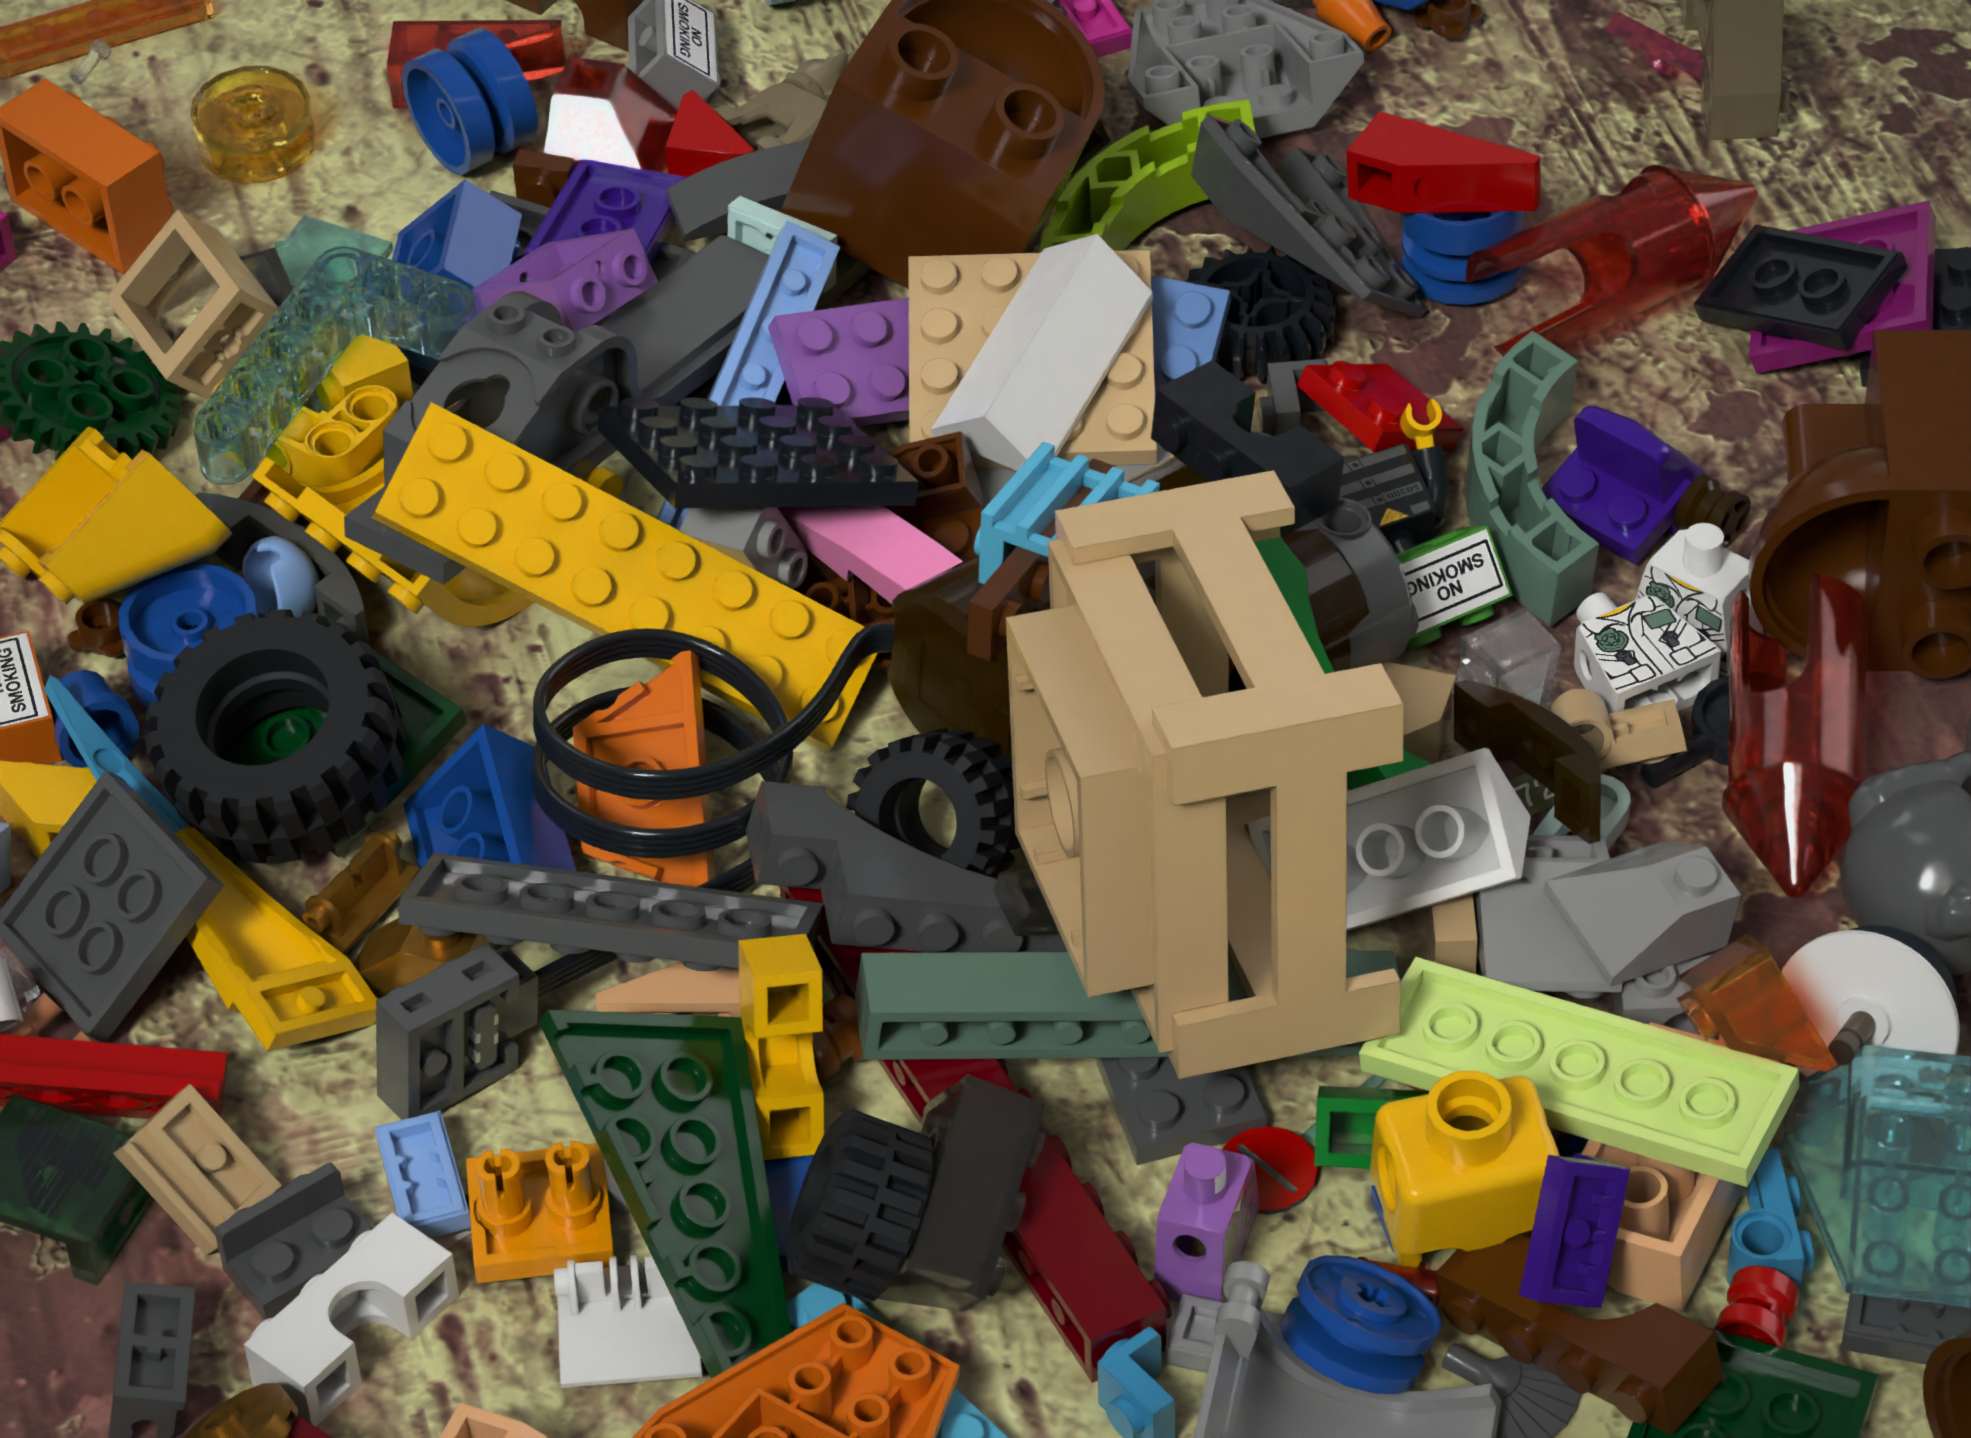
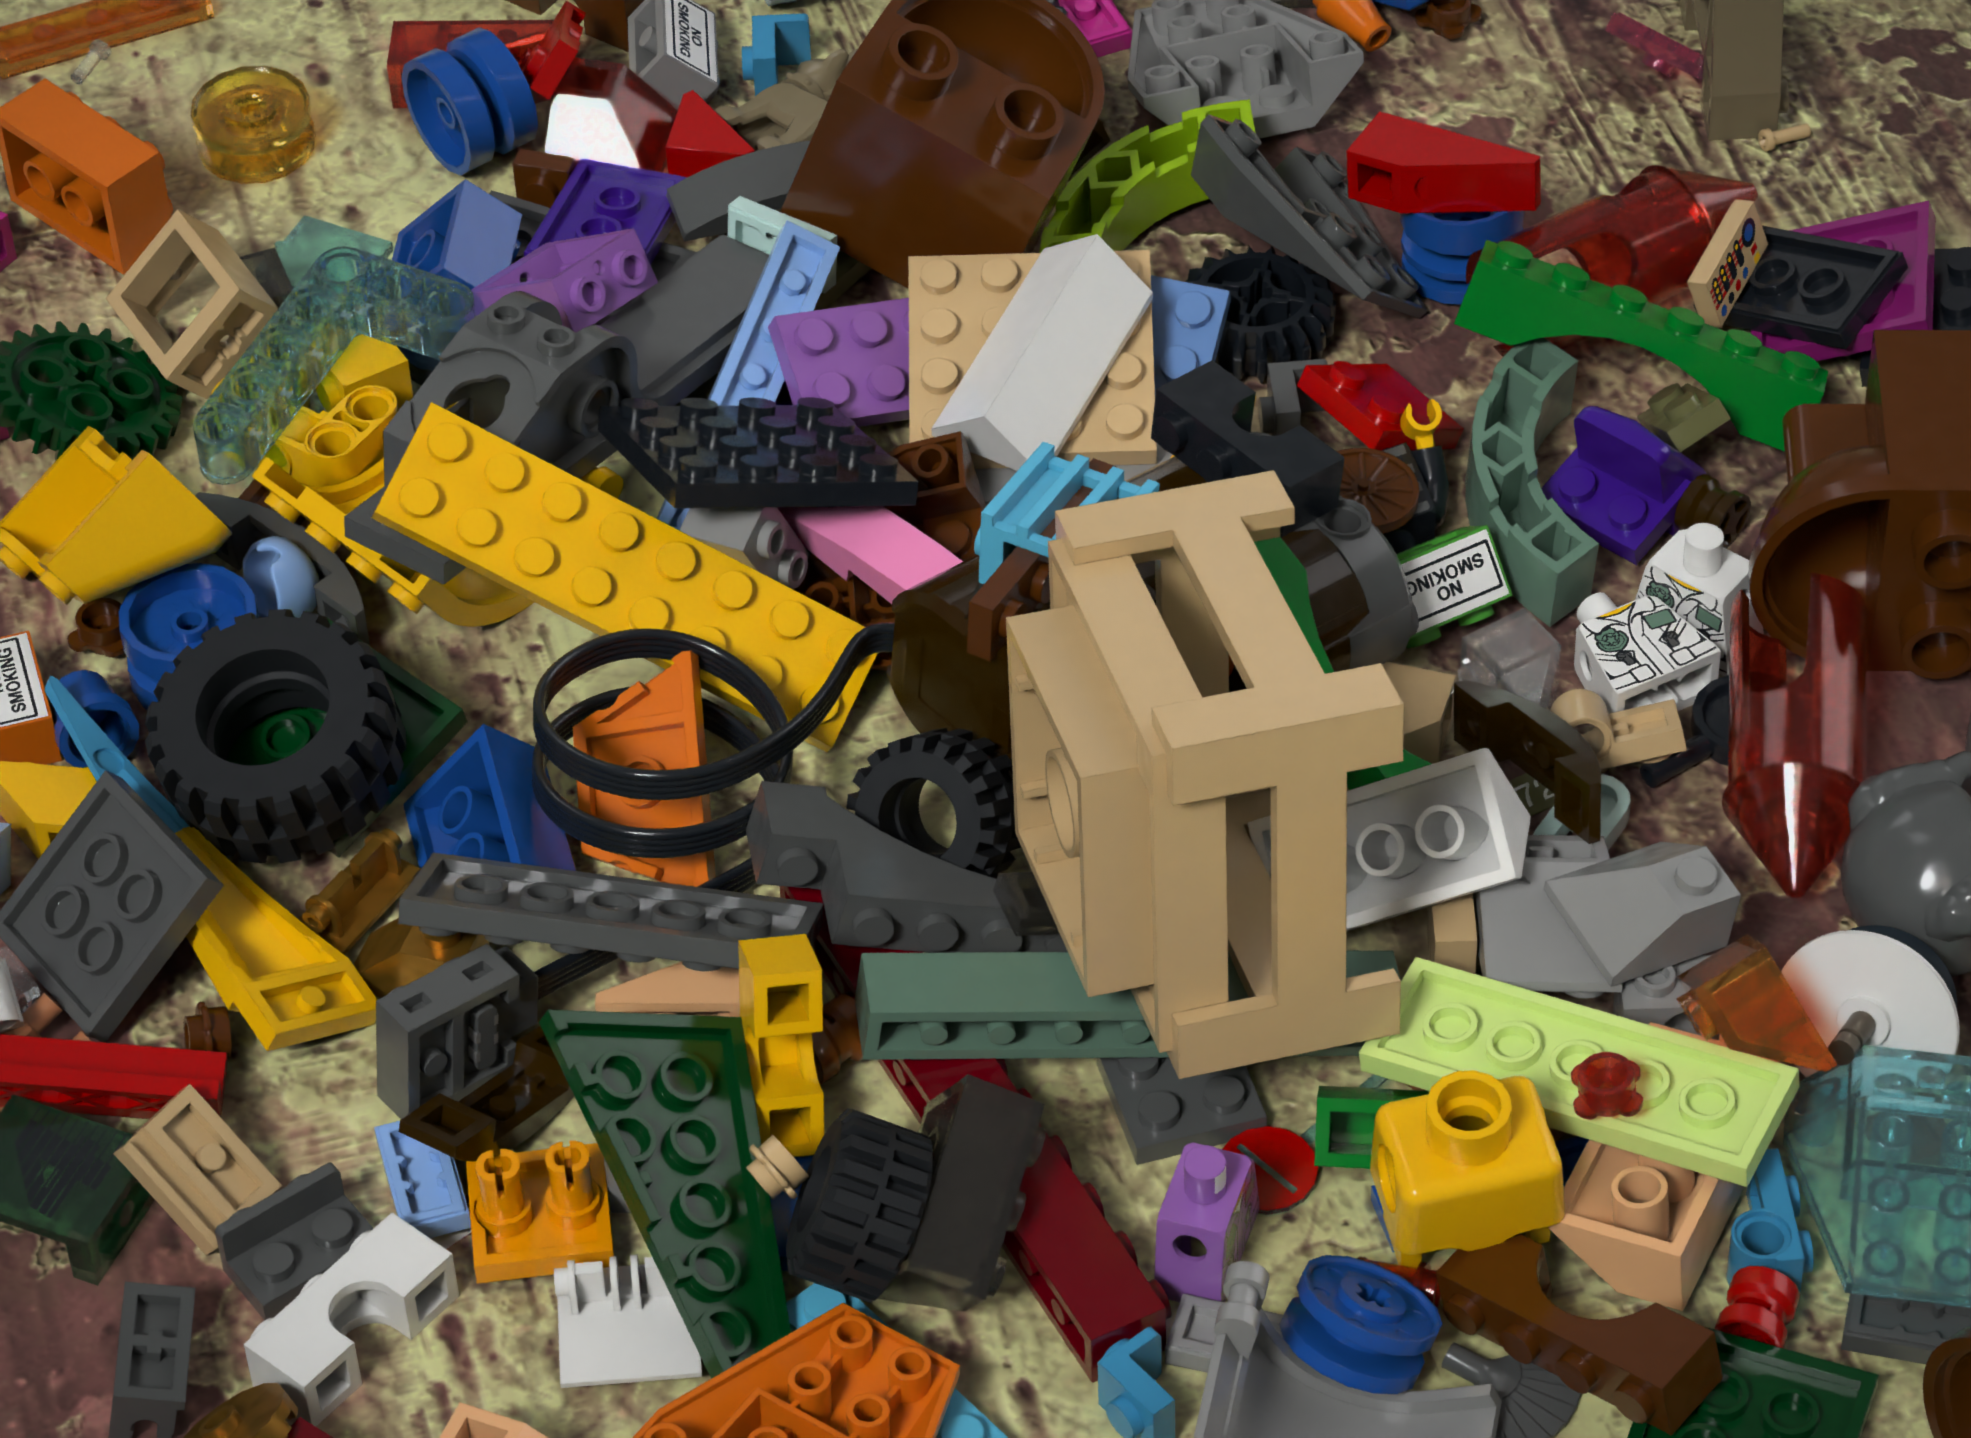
dark purple bracket [1519,1154,1630,1308] -> none
none -> reddish brown plate [183,1001,232,1059]
none -> dark brown slope [398,1026,574,1161]
none -> red wing [518,1,586,104]
none -> dark azure bracket [742,13,811,96]
none -> tan plate [746,1135,809,1199]
none -> reddish brown wheel [1336,448,1419,534]
none -> green arch [1454,240,1828,452]
none -> clear red plate [1571,1052,1643,1120]
none -> olive plate [1637,383,1731,452]
none -> tan tile [1687,199,1768,327]
none -> tan piece [1758,123,1811,152]

